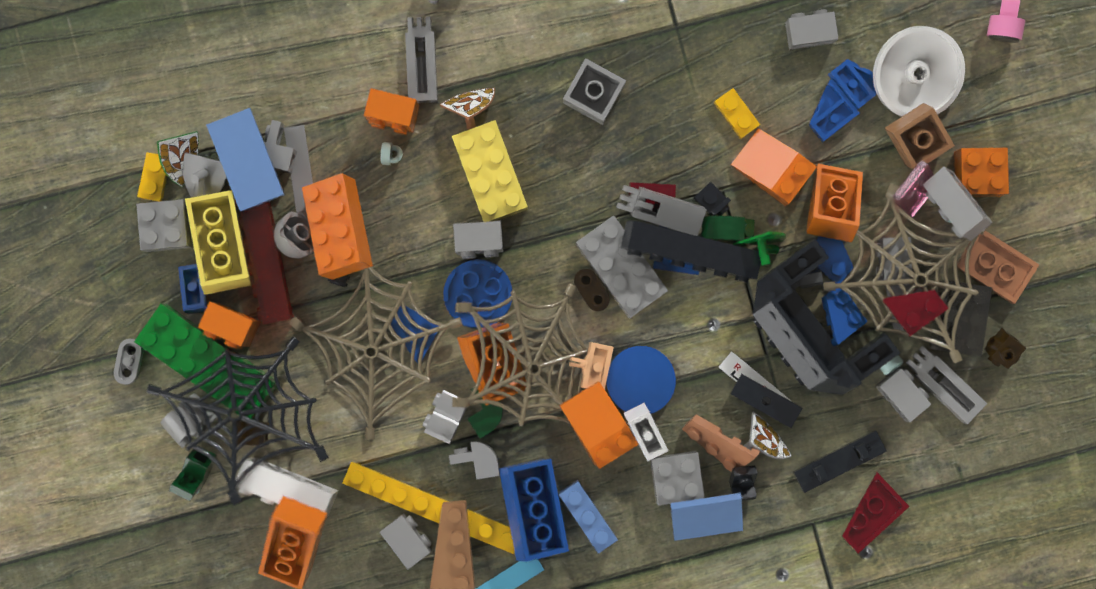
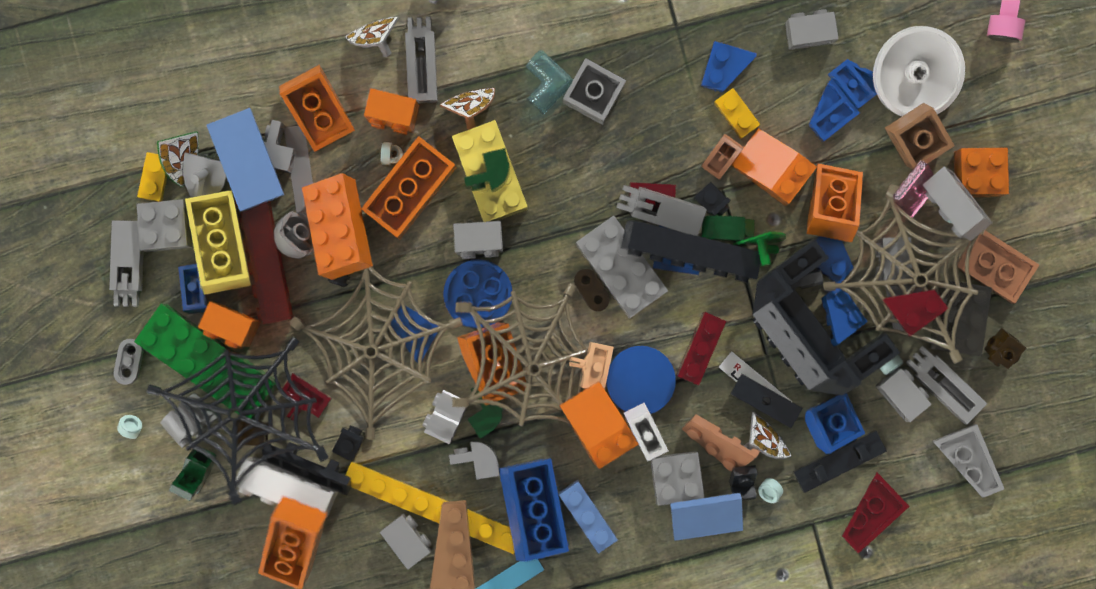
none -> light grey hinge [109,221,144,307]
none -> light aqua tile [117,415,142,439]
none -> black hinge [262,442,351,496]
none -> orange slope [279,65,355,152]
none -> dark red plate [282,373,332,421]
none -> black bracket [332,425,365,462]
none -> shield [345,16,399,57]
none -> orange brick [361,136,457,240]
none -> dark green brick [464,148,510,192]
none -> clear light blue brick [526,49,574,115]
none -> dark red brick [675,312,727,385]
none -> blue wing [701,41,757,93]
none -> nougat slope [701,134,744,180]
none -> light aqua tile [758,478,783,503]
none -> blue slope [805,393,865,454]
none -> light grey wing [933,424,1004,498]

